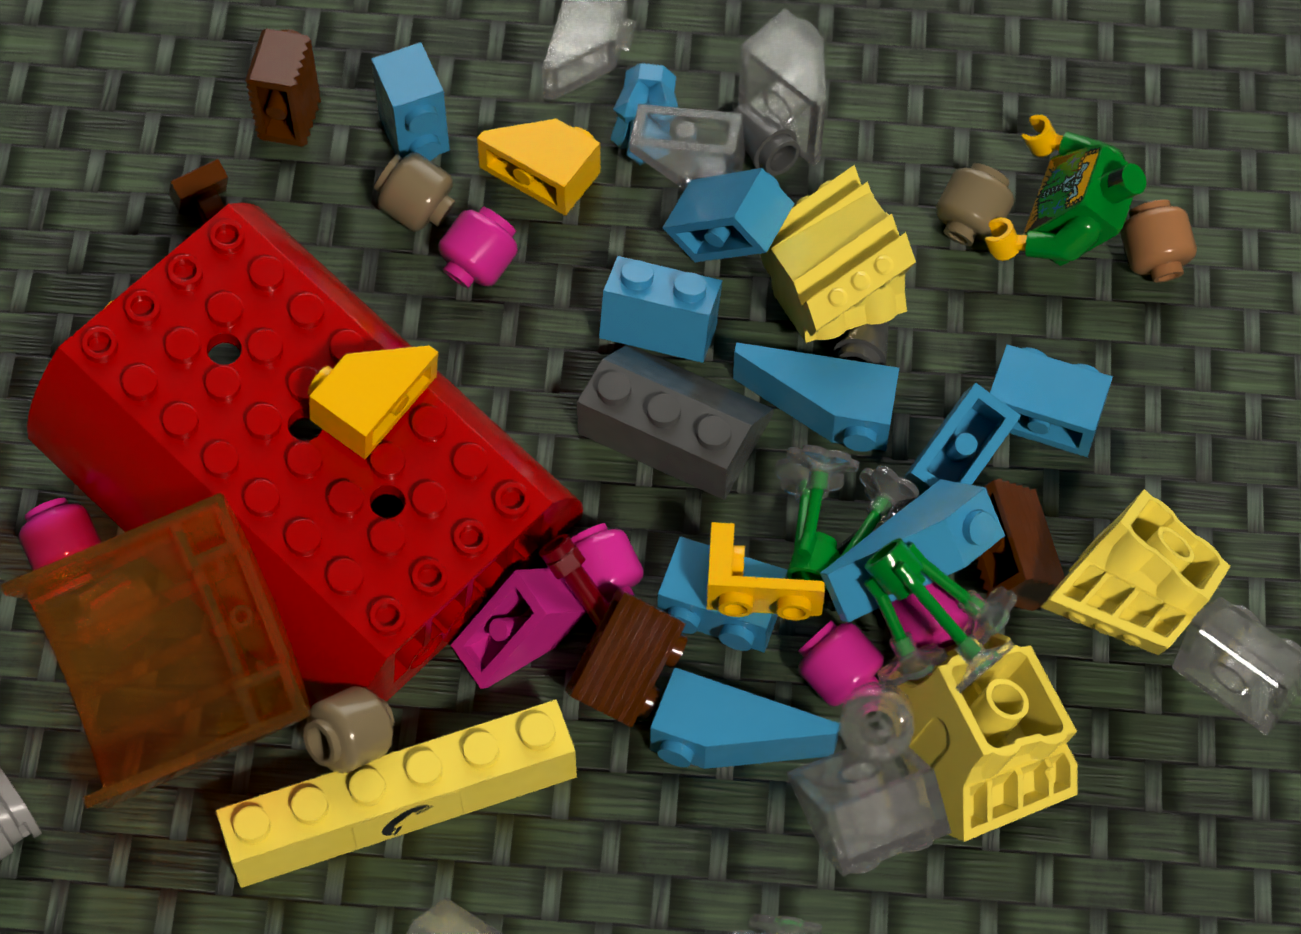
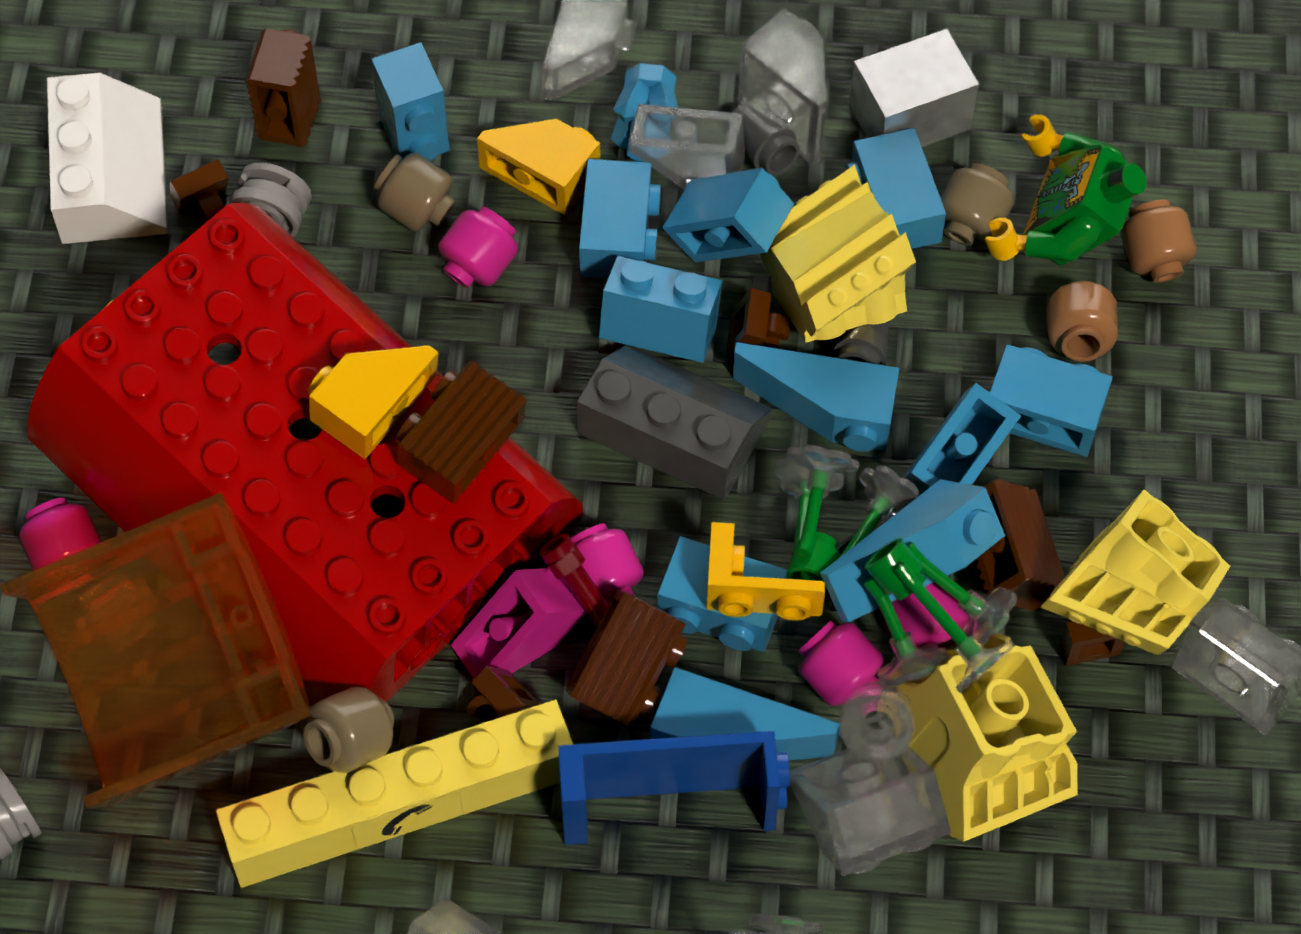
none -> white slope [47,73,168,244]
none -> light grey wheel [229,163,312,238]
none -> reddish brown brick [395,361,526,504]
none -> reddish brown tile [466,665,541,719]
none -> blue panel [558,731,790,845]
none -> dark azure brick [579,159,661,279]
none -> reddish brown tile [725,287,791,360]
none -> dark azure brick [845,128,946,249]
none -> flat silver piece [849,29,979,147]
none -> medium nougat head [1047,281,1118,362]
none -> reddish brown tile [1059,621,1125,666]

